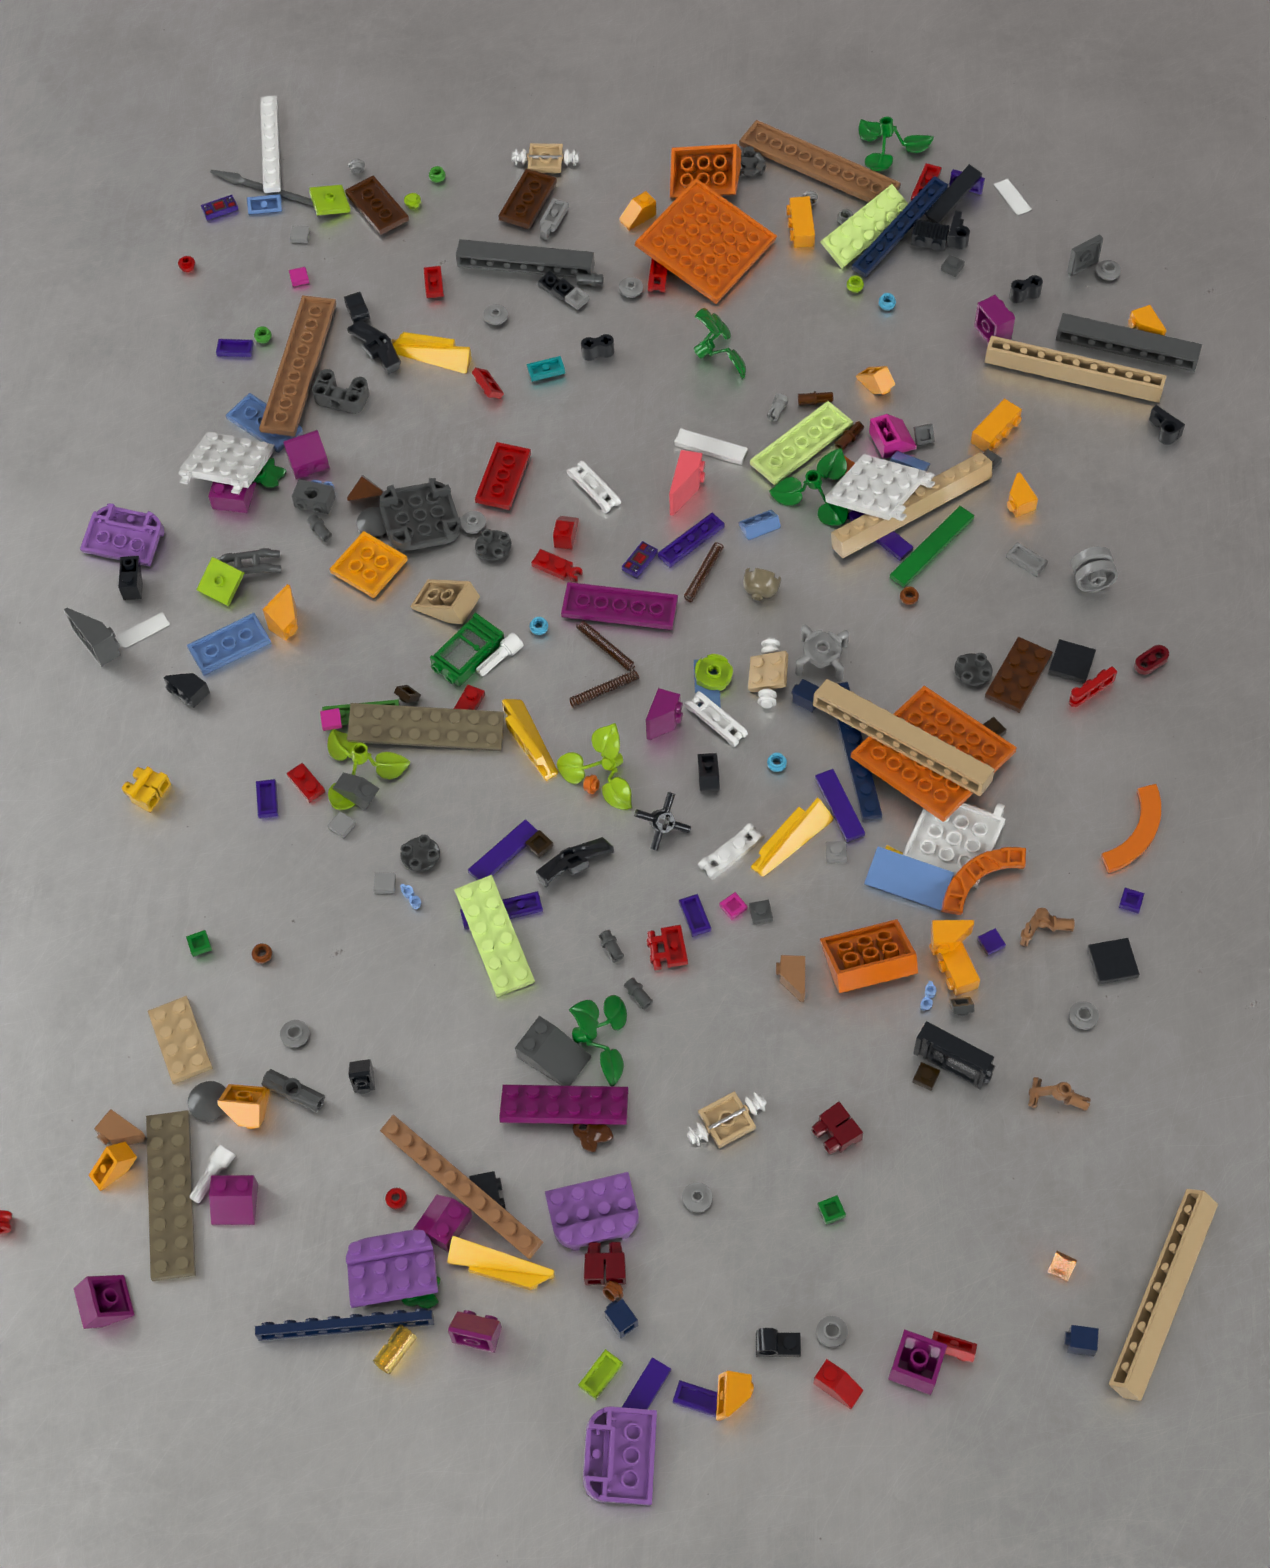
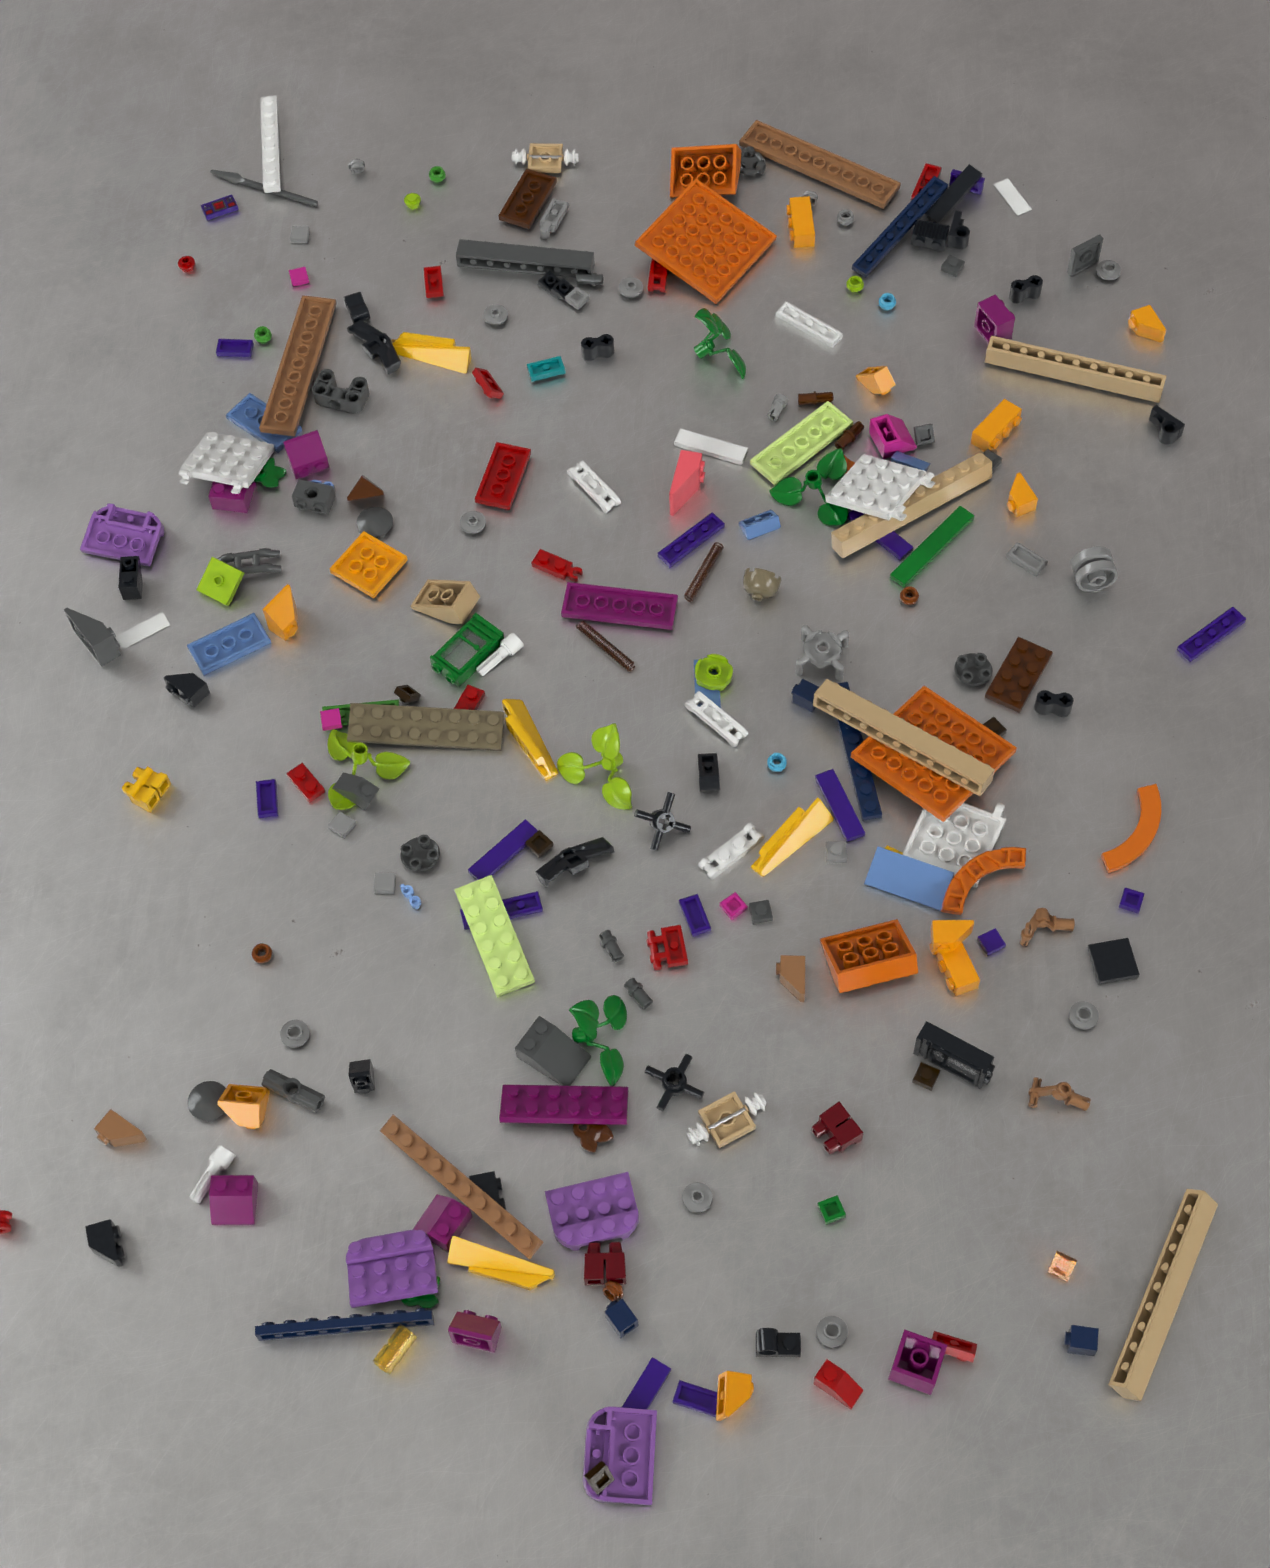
magenta slope [73,1275,135,1329] -> none
light orange slope [88,1142,137,1191] -> none
dark tan plate [146,1110,196,1281] -> none
tan plate [148,996,213,1084] -> none
green plate [186,930,212,957] -> none
medium blue slope [247,194,282,215] -> none
dark grey pin [307,514,332,542] -> none
lime plate [309,185,350,216] -> none
reddish brown plate [345,175,409,235] -> none
dark grey tile [380,478,461,550] -> none
red plate [385,1188,407,1209] -> none
dark grey dish [475,529,512,560] -> none
medium azure plate [529,617,548,635] -> none
red slope [553,516,579,550] -> none
reddish brown piece [569,670,639,708] -> none
lime tile [578,1349,623,1400] -> none
orange plate [583,775,600,794] -> none
light orange slope [619,191,656,231] -> none
tile [622,541,658,578] -> none
magenta slope [646,688,683,740] -> none
tan plate [748,637,788,708] -> none
yellowish green plate [820,184,908,268] -> none
green plant [859,117,934,171] -> none
light blue piece [920,981,936,1011] -> none
dark grey plate [950,997,975,1016] -> none
black tile [1048,639,1096,683] -> none
dark grey brick [1056,313,1202,372] -> none
red plate [1069,666,1117,707] -> none
dark red plate [1134,645,1169,675] -> none
none -> black slope [85,1219,125,1267]
none -> dark brown plate [584,1460,615,1495]
none -> black bar [645,1054,704,1111]
none -> white tile [776,302,843,348]
none -> black axle [1034,690,1074,717]
none -> dark purple tile [1177,607,1246,662]

